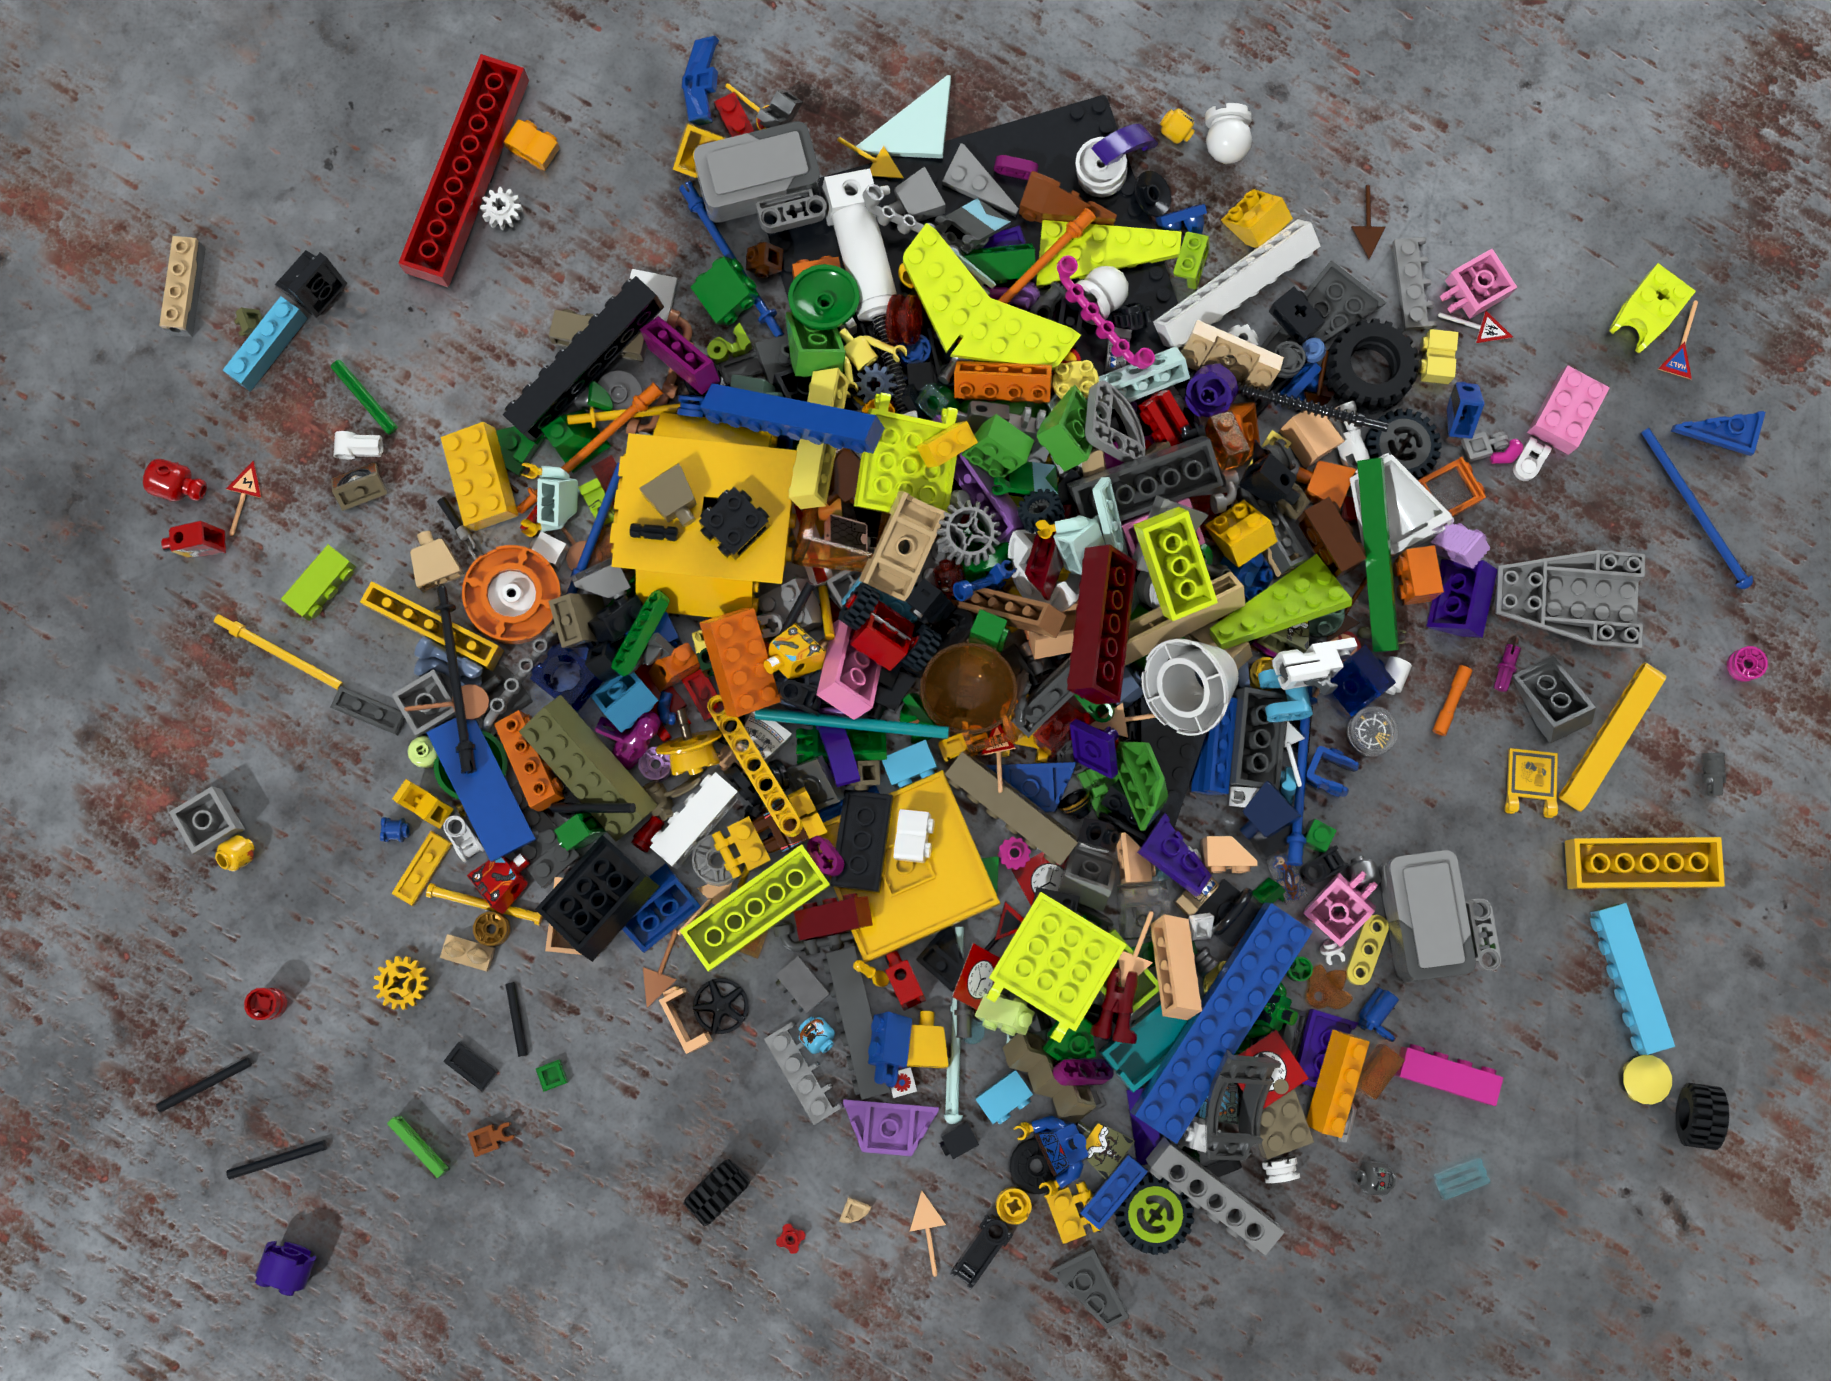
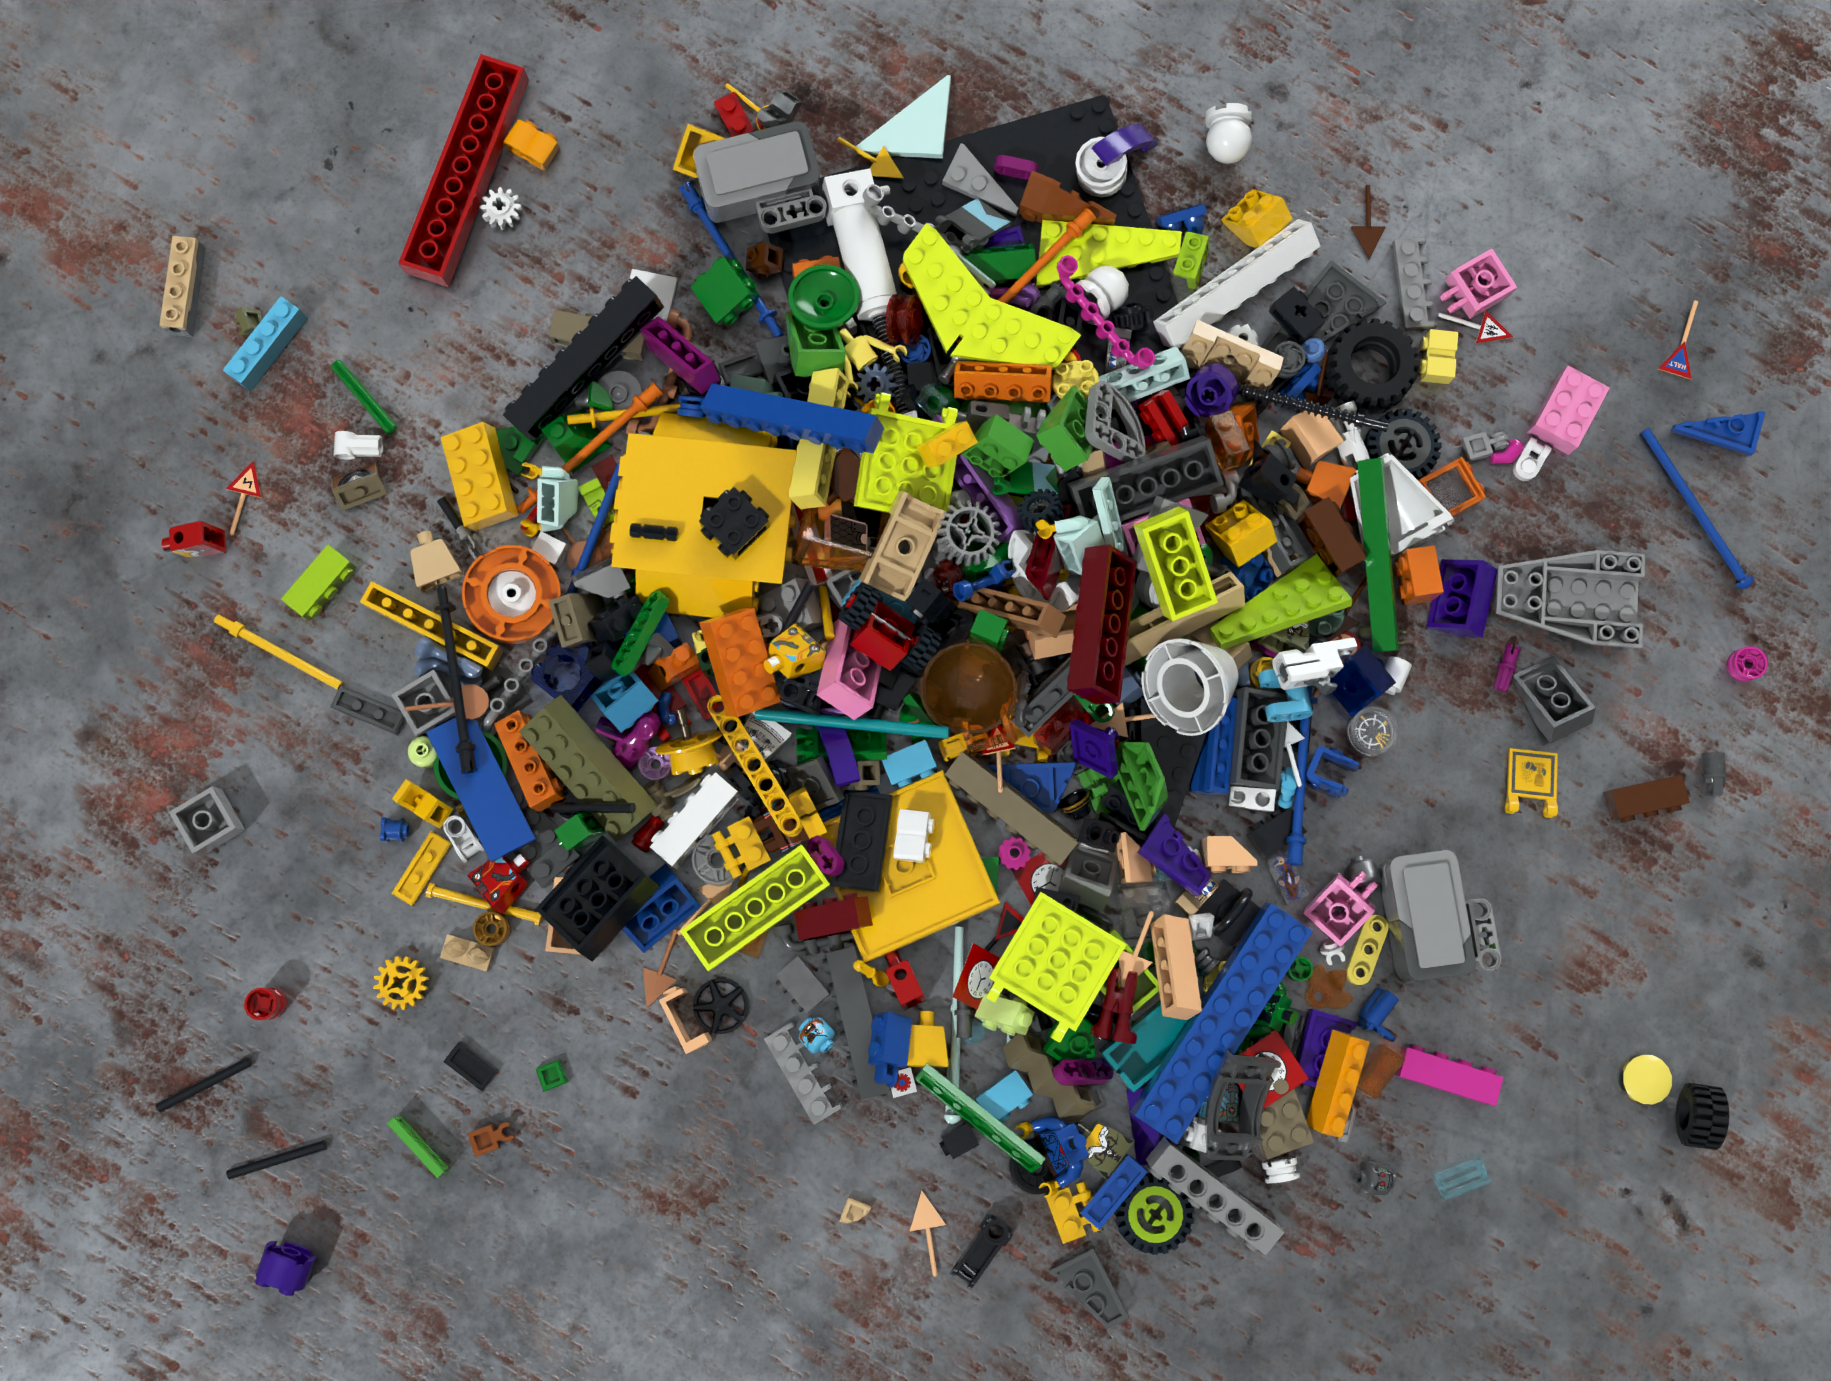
red piece [143,459,207,501] -> none
yellow head [215,835,255,871] -> none
black bracket [275,250,348,318] -> none
black piece [505,982,528,1057] -> none
dark tan torso [639,463,697,527] -> none
blue plate [682,36,719,126] -> none
black tyre [683,1159,750,1226] -> none
lime leg [707,323,753,365] -> none
red plate [776,1223,805,1254] -> none
medium lavender wing [843,1099,939,1156] -> none
light grey torso [888,167,945,222] -> none
black wing [916,927,965,992] -> none
yellow wheel [996,1187,1032,1225] -> none
black dish [1135,171,1171,217] -> none
yellow head [1160,108,1195,144] -> none
dark blue torso [1239,781,1302,840] -> none
green tile [1253,877,1286,904] -> none
black piece [1299,845,1349,885] -> none
green brick [1303,819,1337,854] -> none
lavender brick [1430,523,1490,568] -> none
orange piece [1432,665,1473,736] -> none
blue torso [1447,382,1485,439] -> none
yellow beam [1558,662,1666,812] -> none
yellow brick [1565,837,1725,889] -> none
medium azure brick [1590,903,1675,1055] -> none
neon yellow brick [1609,263,1696,353] -> none
none -> green tile [915,1064,1046,1173]
none -> reddish brown brick [1603,775,1690,823]

